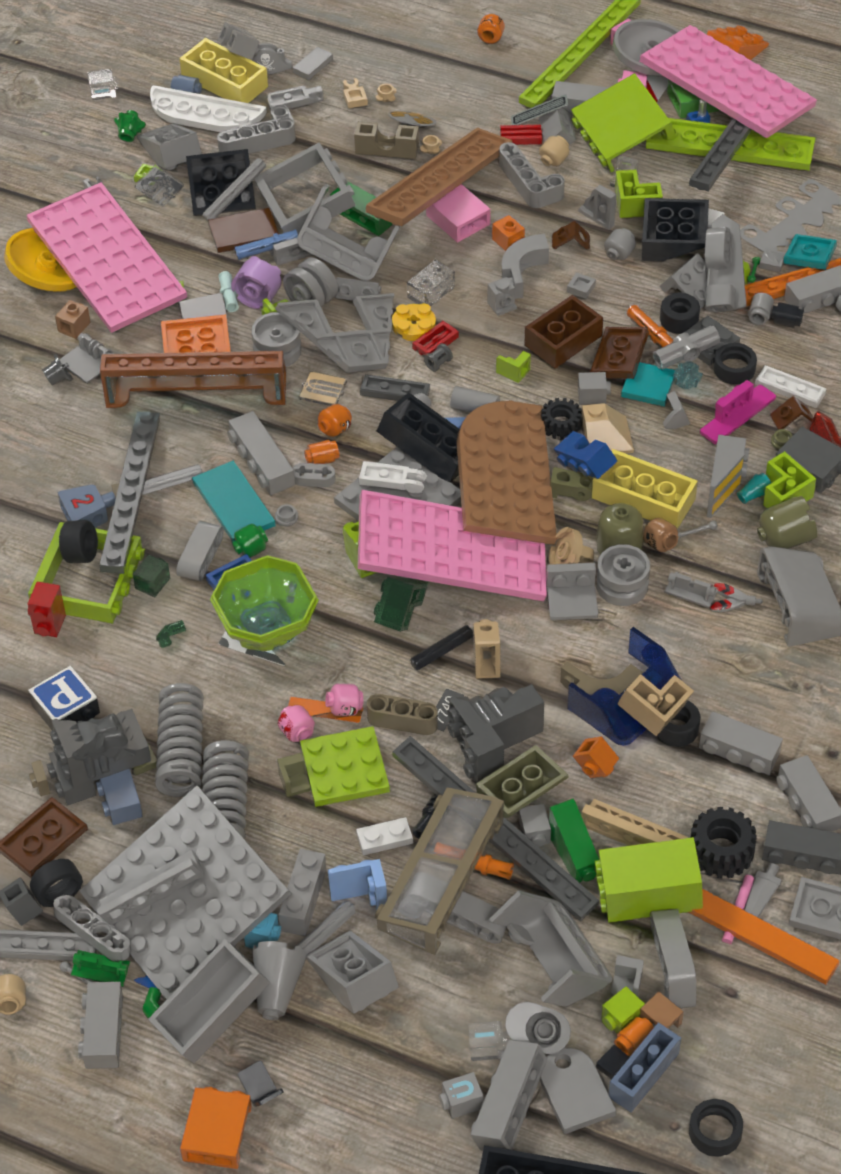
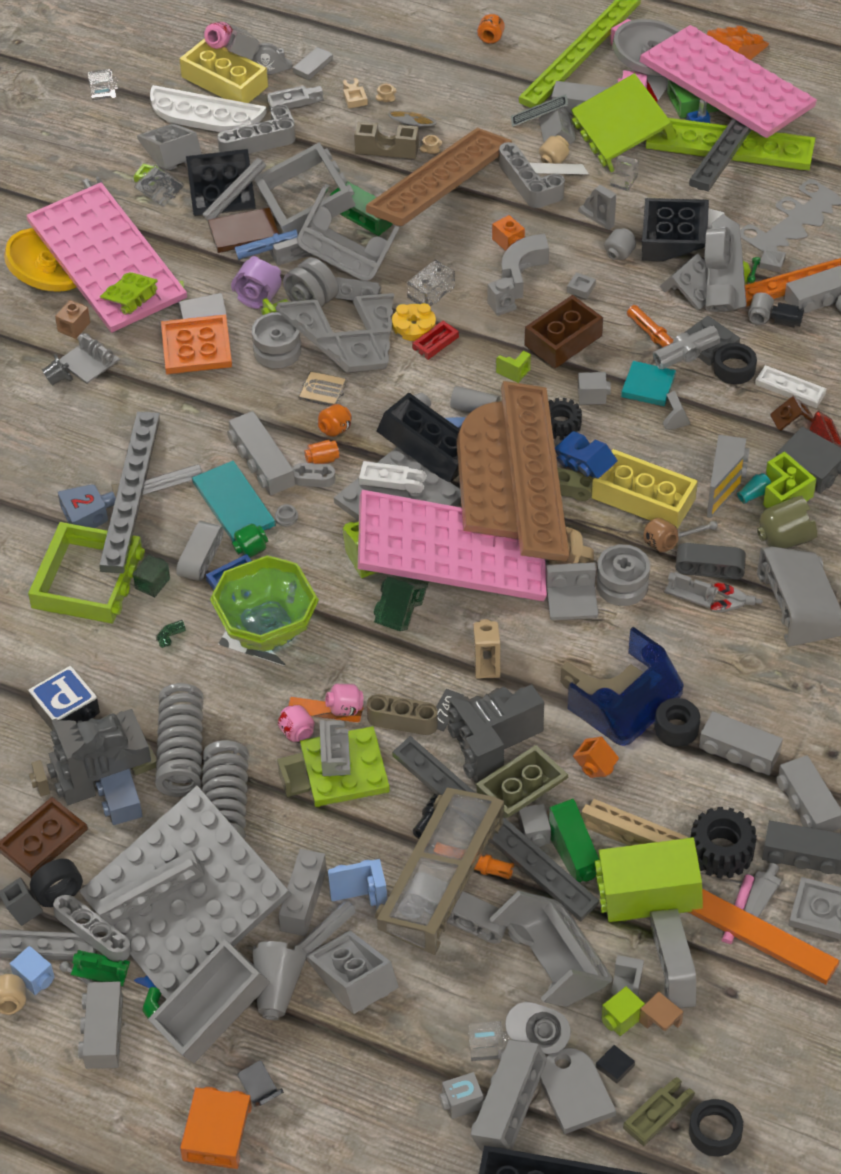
red brick [27,581,66,637] -> none
black tyre [59,520,98,564] -> none
dark orange window [100,351,287,408] -> none
green rock [114,110,146,142] -> none
sand blue brick [171,75,202,94] -> none
light aqua pin [218,271,239,312] -> none
medium azure brick [244,913,281,949] -> none
white plate [356,817,413,856] -> none
dark grey tile [360,374,430,401] -> none
black axle [410,625,473,670] -> none
dark grey bush [424,343,453,372] -> none
bright pink brick [426,184,490,243] -> none
red tile [500,124,542,145] -> none
reddish brown bracket [552,221,590,250] -> none
tan slope [581,403,634,454] -> none
reddish brown tile [590,327,649,379] -> none
olive cylinder [596,503,644,555] -> none
sand blue brick [609,1022,681,1113] -> none
orange brick [614,1017,654,1057] -> none
lime brick [615,170,663,218] -> none
tan brick [618,674,694,736] -> none
black tyre [660,292,700,334] -> none
clear light blue gear [673,361,703,389] -> none
dark pink bracket [700,380,776,445] -> none
olive plate [771,429,792,450] -> none
teal tile [784,234,837,270] -> none
none -> light blue brick [9,946,55,995]
none -> lime hinge [100,272,158,315]
none -> bright pink head [204,21,233,49]
none -> light grey hinge [319,720,351,776]
none -> medium nougat plate [501,381,569,562]
none -> white sticker [530,163,589,174]
none -> olive hinge [623,1077,695,1146]
none -> dark grey beam [675,543,746,579]

